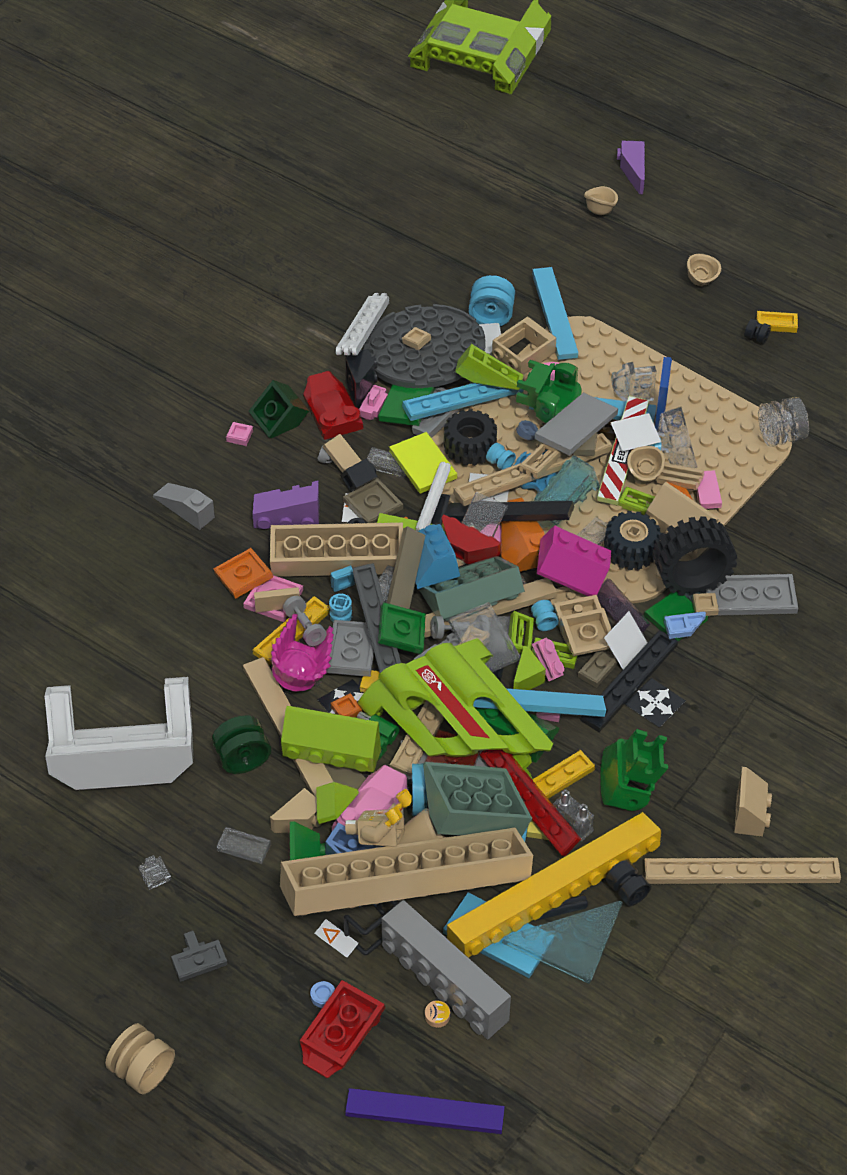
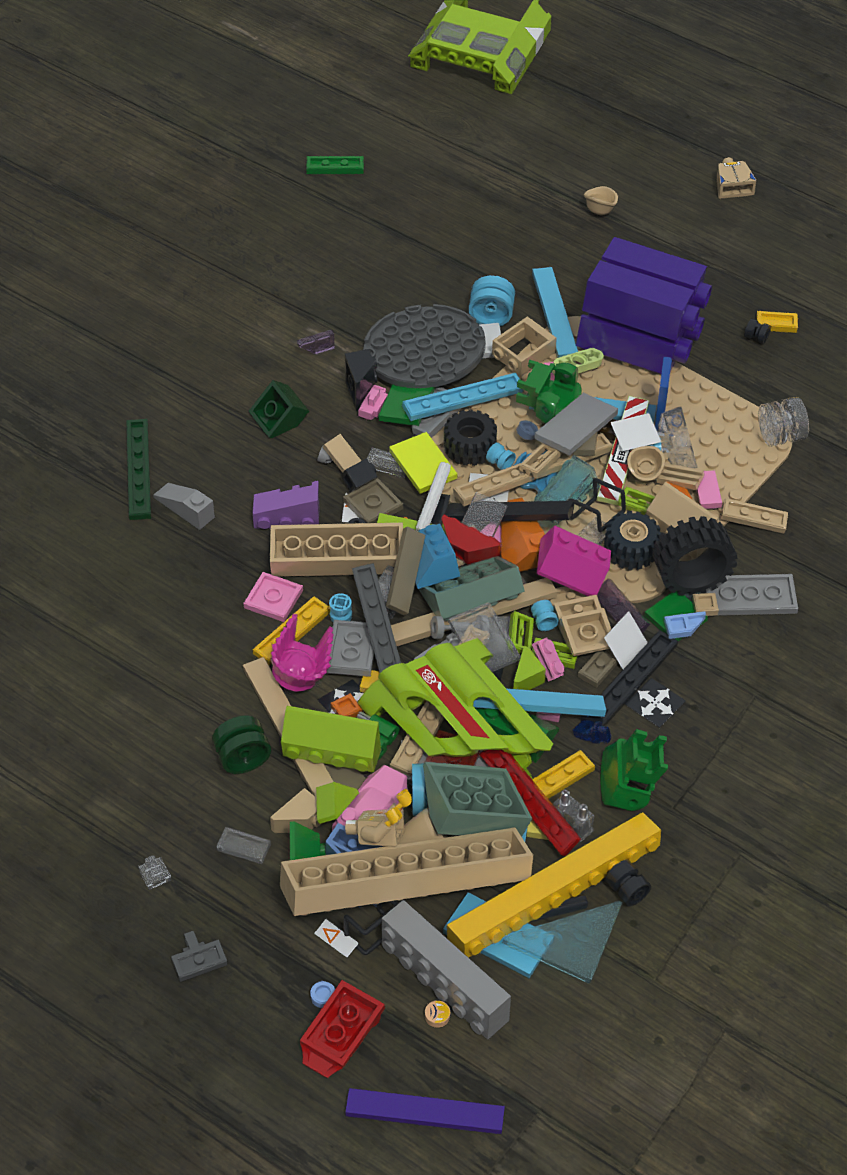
white wedge [45,677,193,790] -> none
tan wheel [105,1023,175,1095] -> none
orange tile [213,548,273,599] -> none
bright pink tile [226,422,253,446] -> none
tan tile [254,587,300,612] -> none
light grey wheel [283,596,327,646] -> none
red slope [303,371,363,440] -> none
medium azure tile [331,566,354,592] -> none
white hinge [336,293,389,355] -> none
green tile [378,602,426,654] -> none
tan tile [402,327,431,350] -> none
lime slope [455,344,523,390] -> none
clear slope [611,362,657,401] -> none
medium lavender slope [617,141,645,194] -> none
tan tile [644,858,841,884] -> none
tan helmet [687,254,721,286] -> none
tan slope [734,767,772,836] -> none
none -> dark green tile [126,419,151,520]
none -> clear purple tile [297,329,335,354]
none -> green tile [307,156,364,174]
none -> yellowish green beam [552,348,604,375]
none -> black piece [568,478,626,533]
none -> clear blue piece [573,720,611,744]
none -> dark purple brick [576,237,712,374]
none -> tan torso [717,157,756,199]
none -> tan tile [721,498,788,534]

